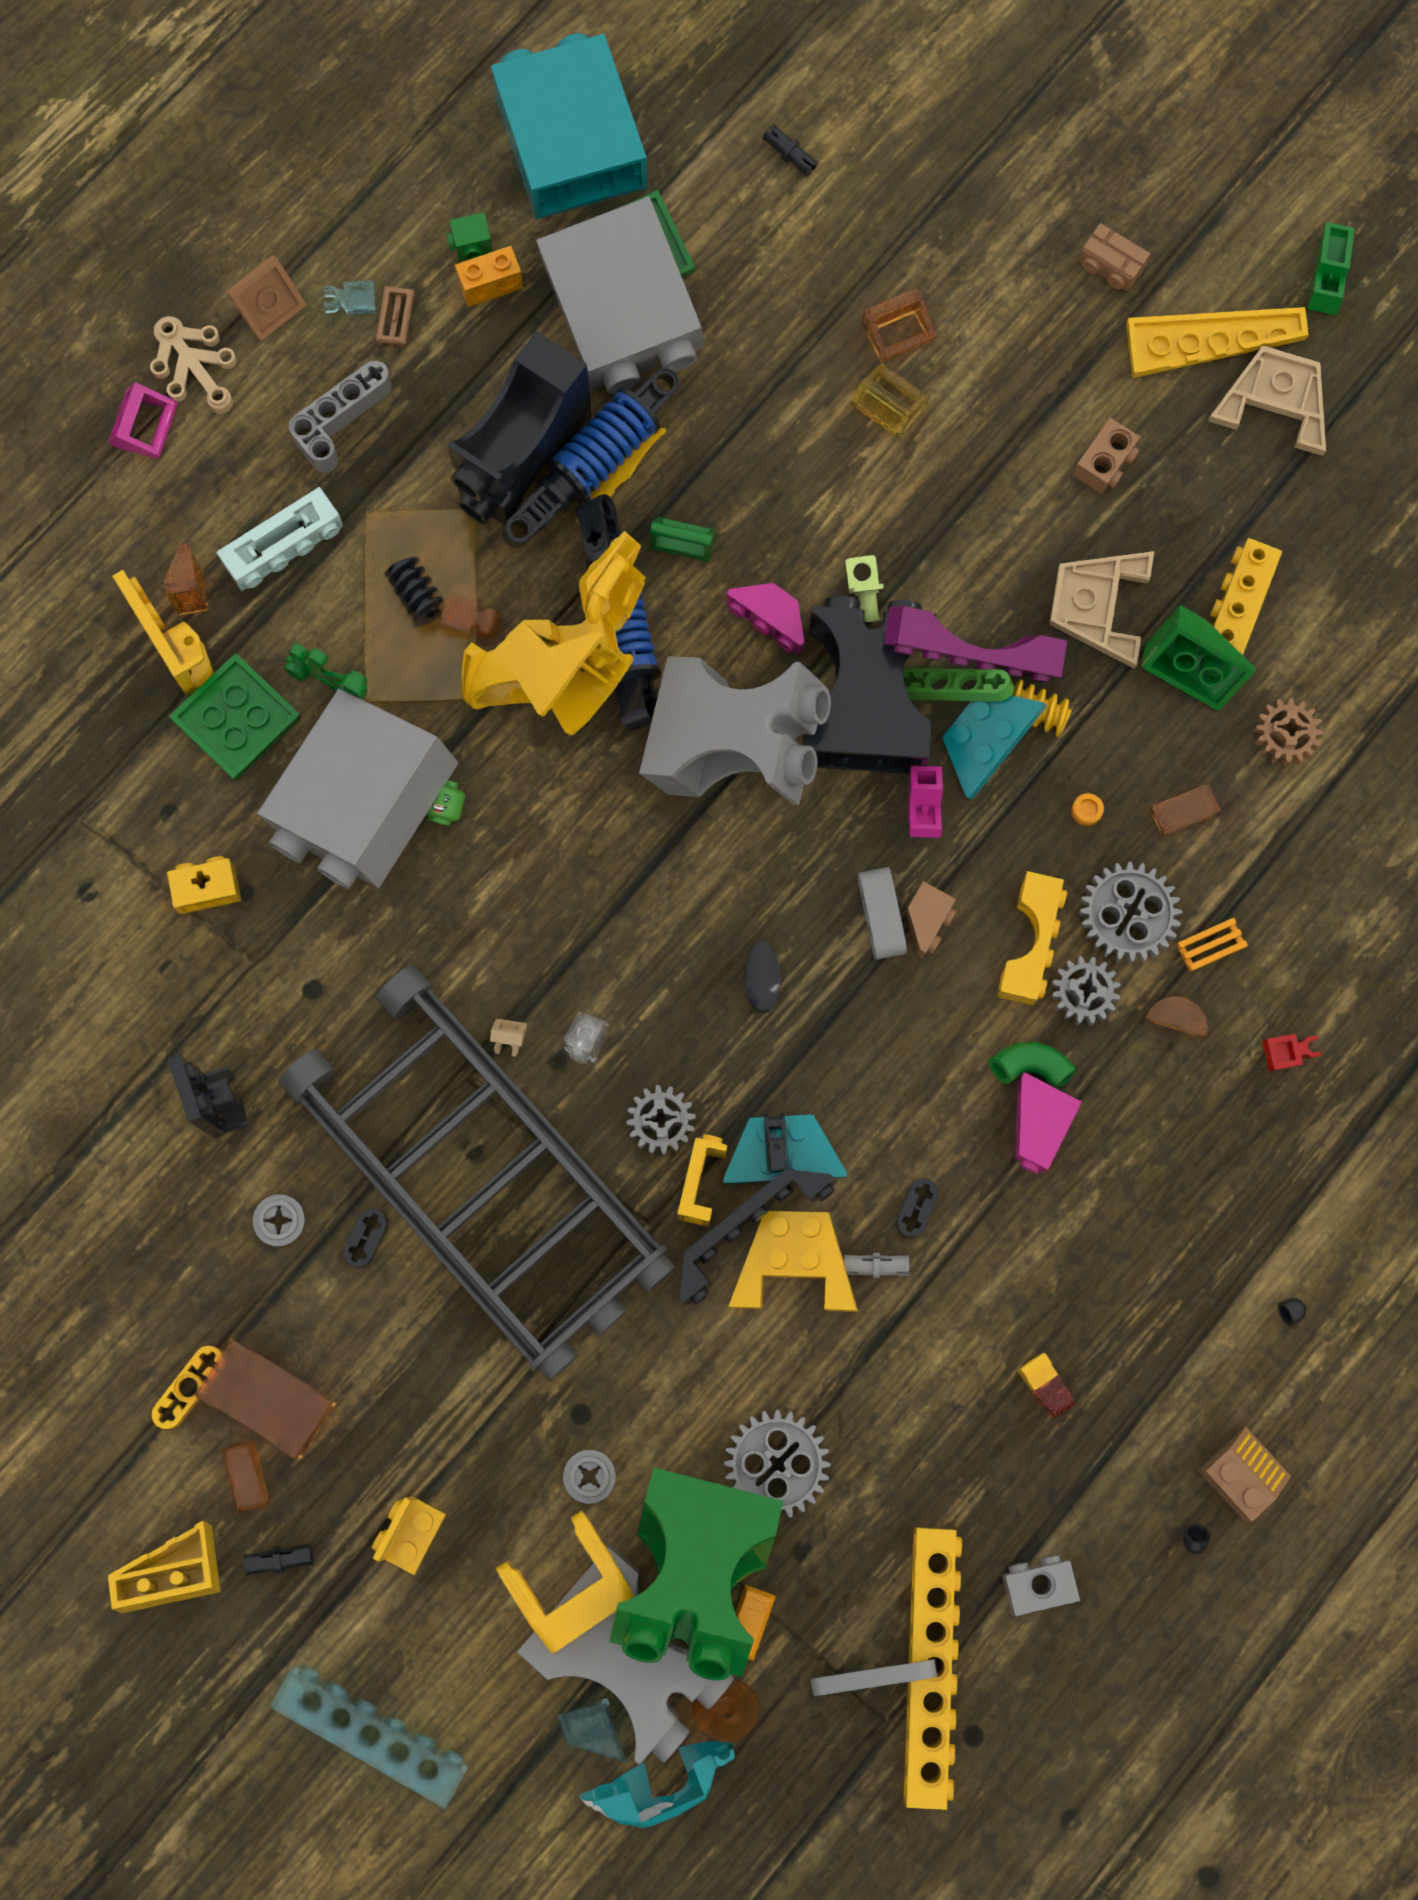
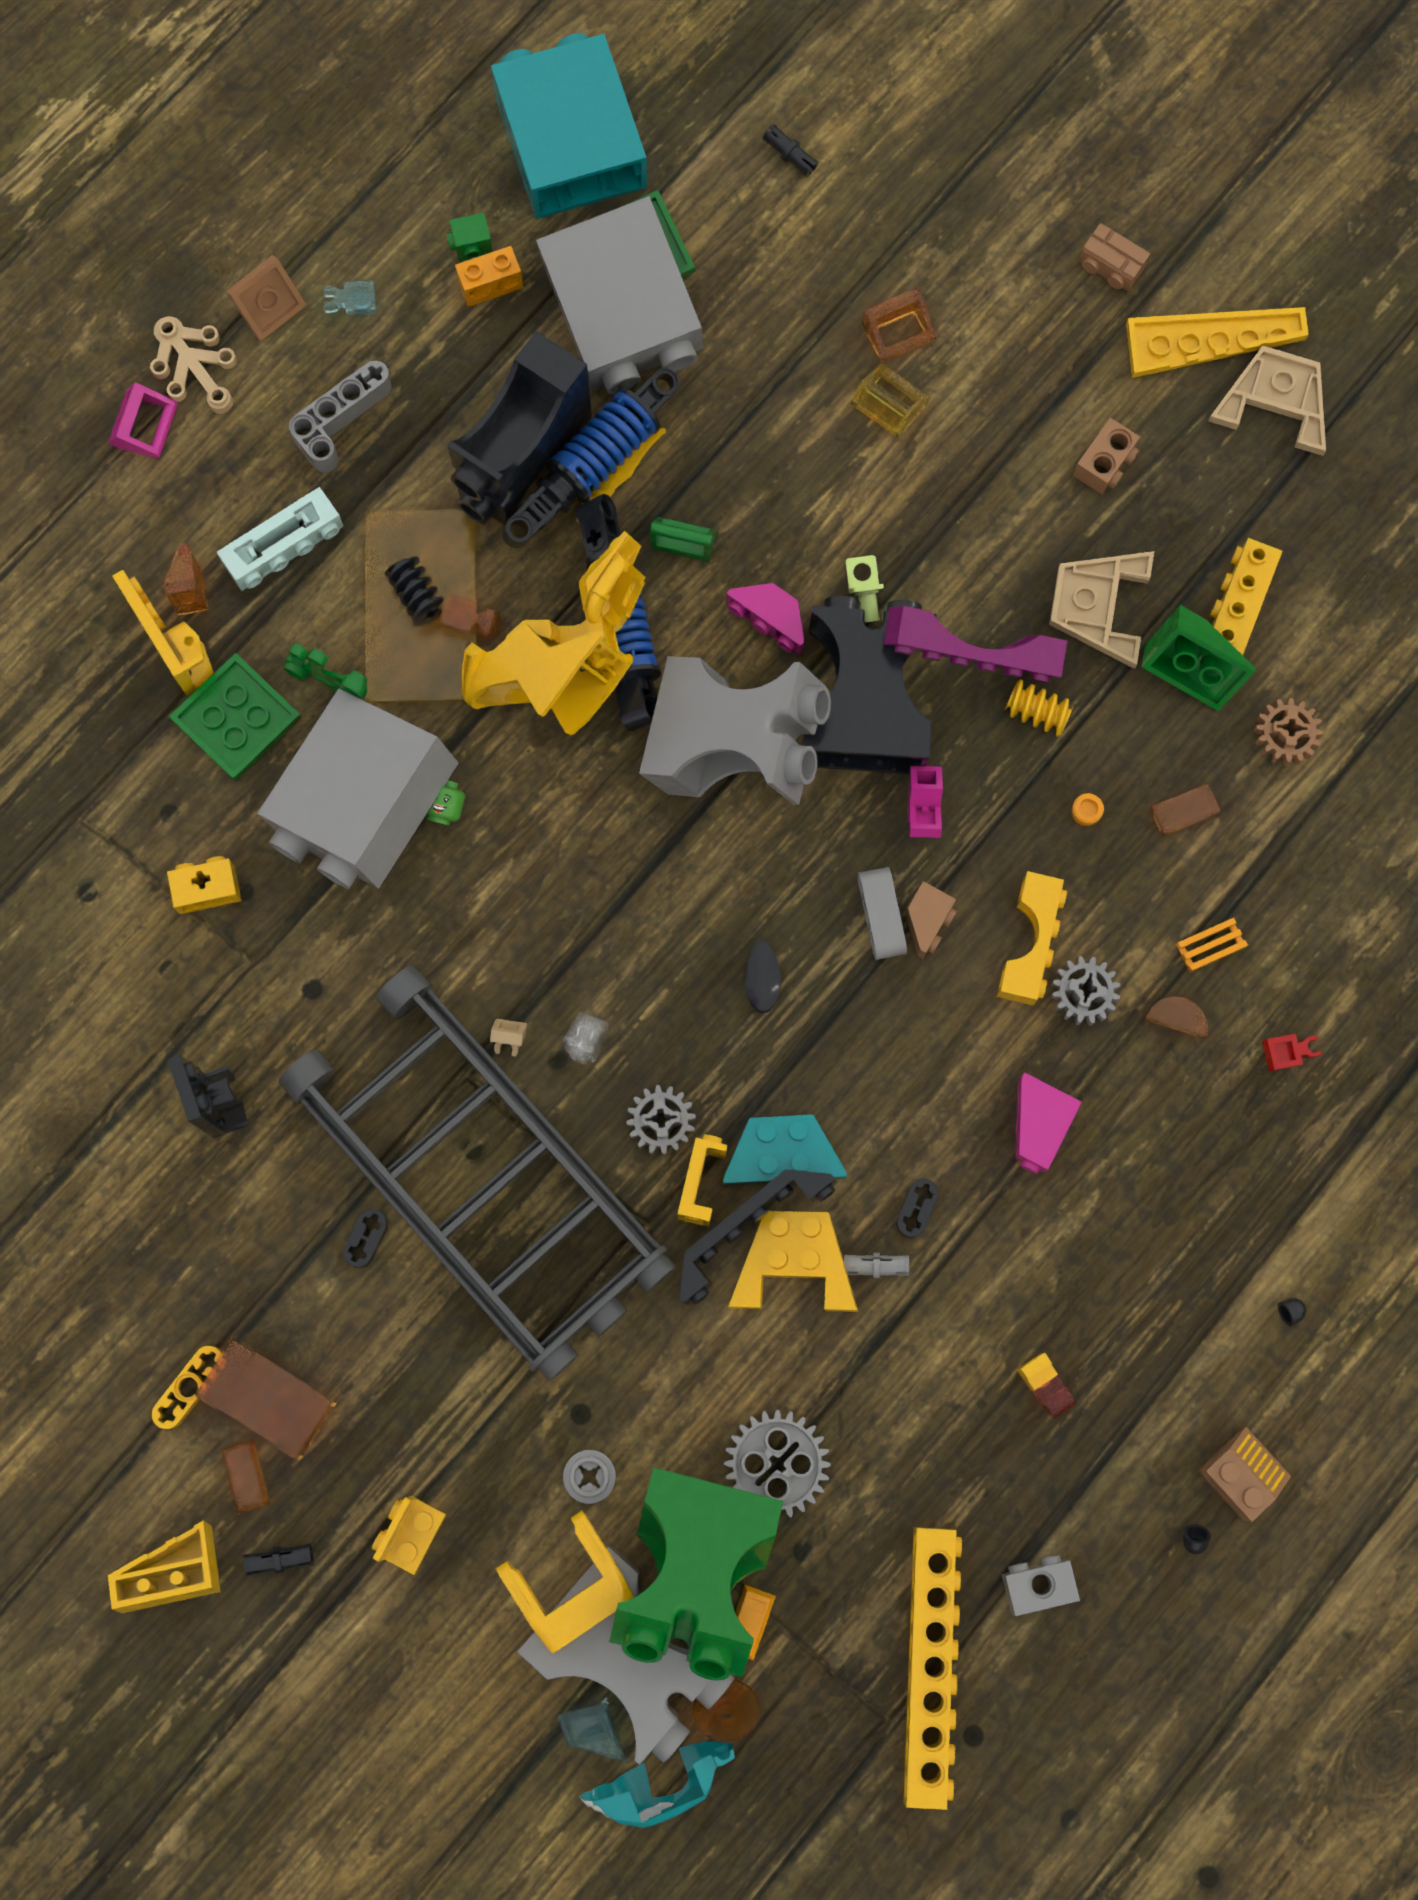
light grey gear [253,1195,306,1247] -> none
clear light blue brick [270,1665,469,1809] -> none
medium nougat tile [375,286,415,349] -> none
black bar [764,1113,789,1173] -> none
light grey beam [810,1660,937,1696] -> none
bright green beam [903,668,1014,702] -> none
teal wing [942,695,1047,799] -> none
green cylinder [988,1041,1078,1089] -> none
light grey gear [1078,862,1182,964] -> none
green slope [1307,222,1355,316] -> none

